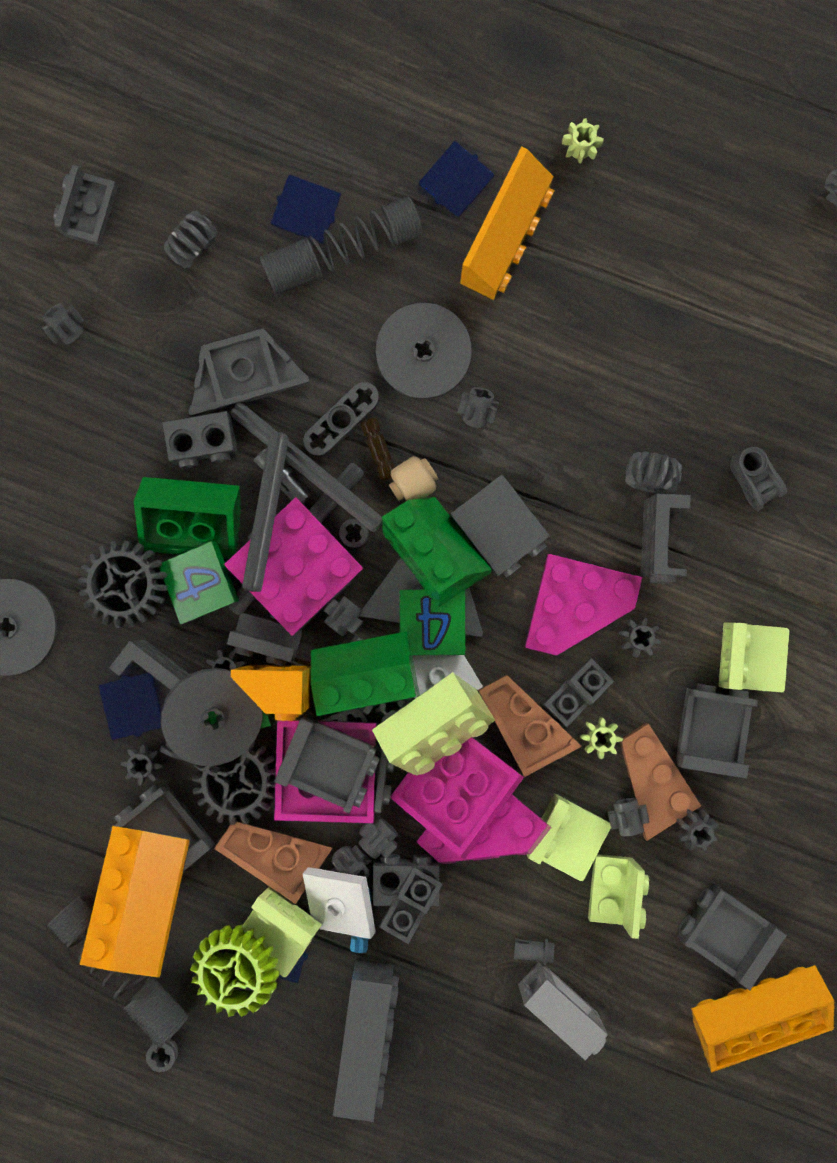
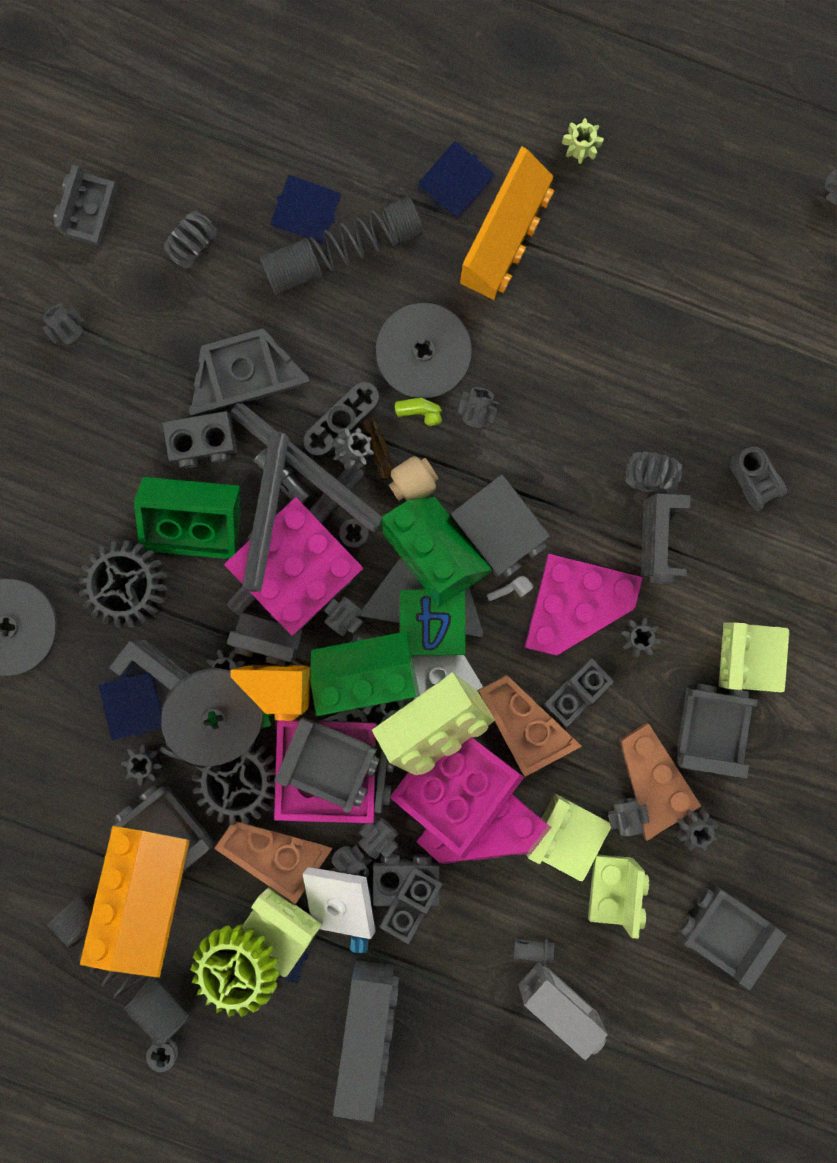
green tile [159,541,239,625] -> none
yellowish green gear [580,717,623,759] -> none
light orange slope [691,965,834,1073] -> none
none -> dark grey gear [331,428,374,469]
none -> lime arm [395,398,443,426]
none -> light grey hand [487,576,533,601]

